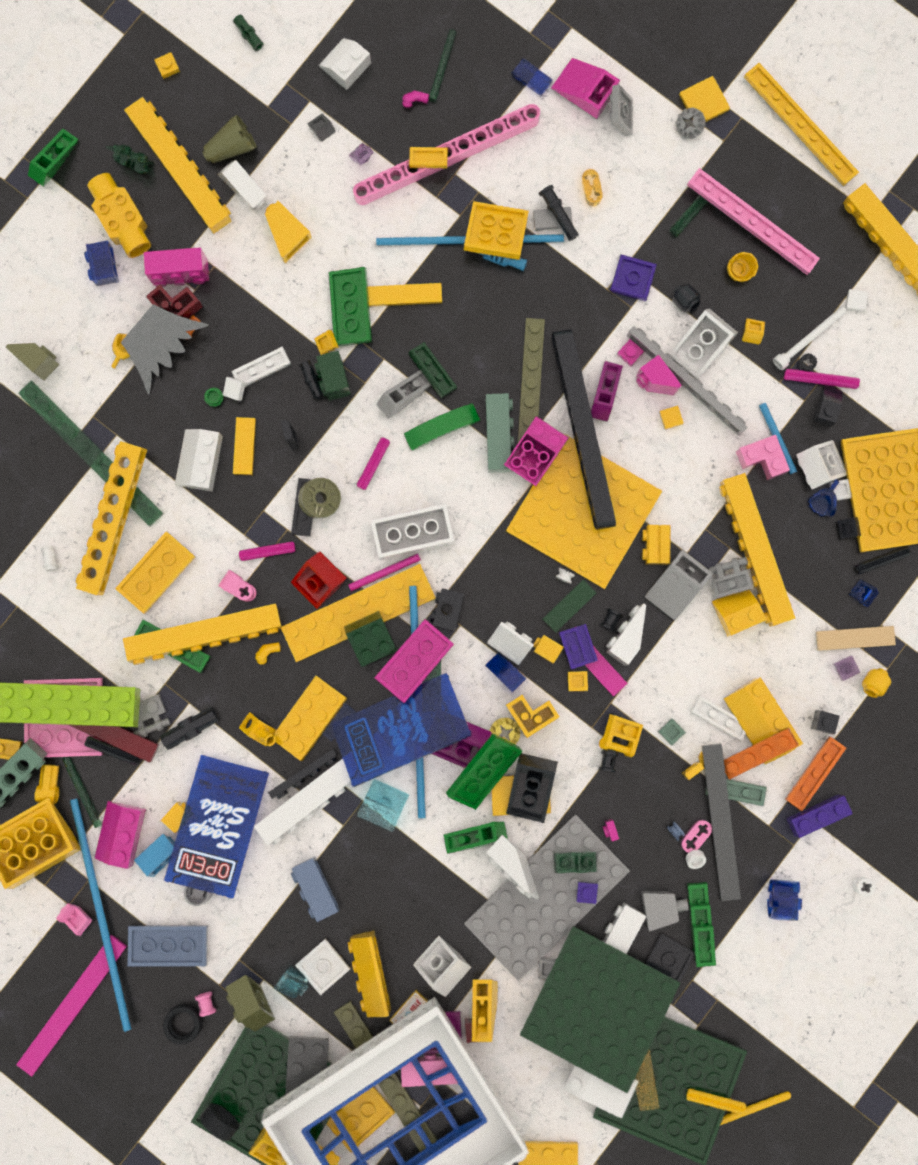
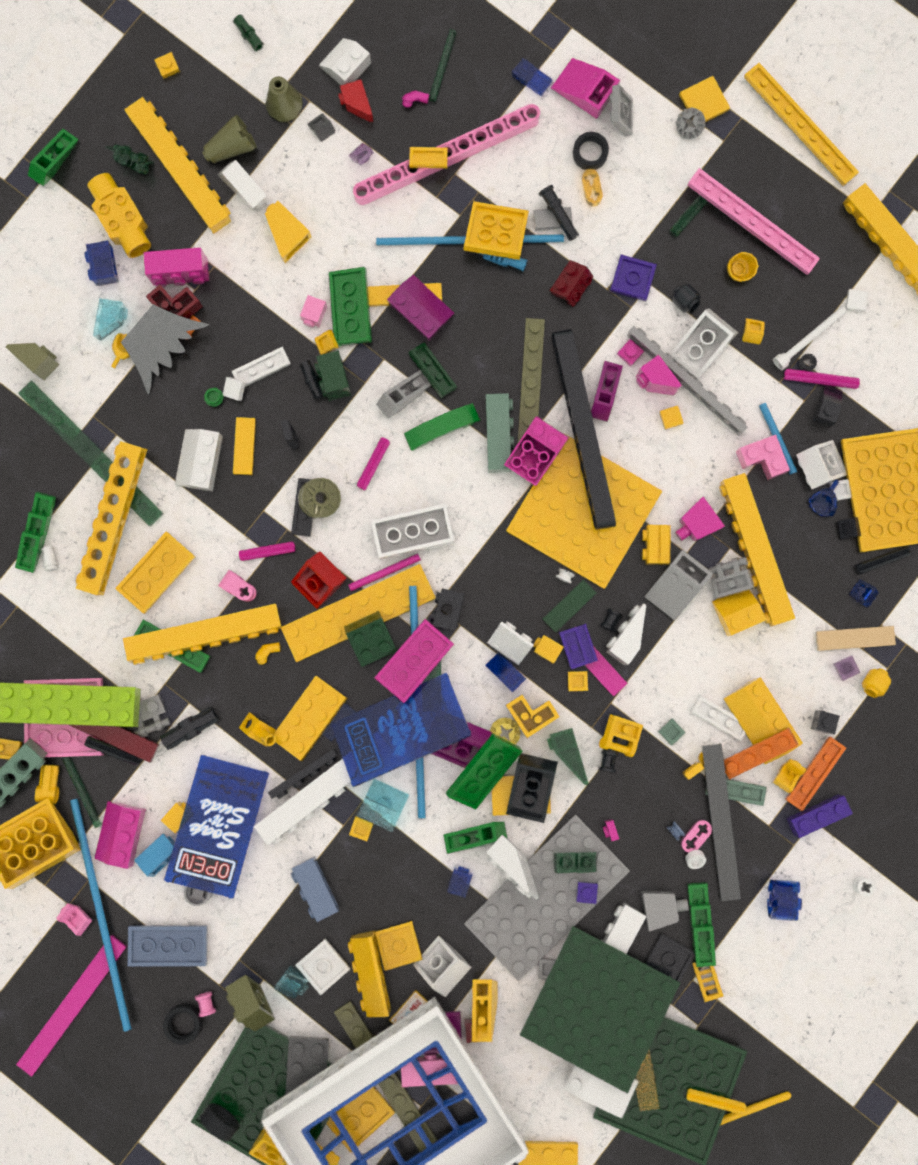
none -> green slope [15,492,56,573]
none -> clear light blue slope [93,298,128,340]
none -> olive cone [265,76,303,122]
none -> bright pink brick [300,295,327,327]
none -> red slope [338,79,373,122]
none -> yellow tile [349,816,374,841]
none -> yellow tile [374,921,423,971]
none -> magenta slope [387,275,455,341]
none -> clear blue brick [447,865,473,898]
none -> clear green slope [547,728,589,786]
none -> dark red bracket [550,260,594,307]
none -> black tyre [573,131,609,171]
none -> dark pink torso [675,496,725,542]
none -> yellow slope [692,962,724,1003]
none -> yellow bracket [773,759,806,793]

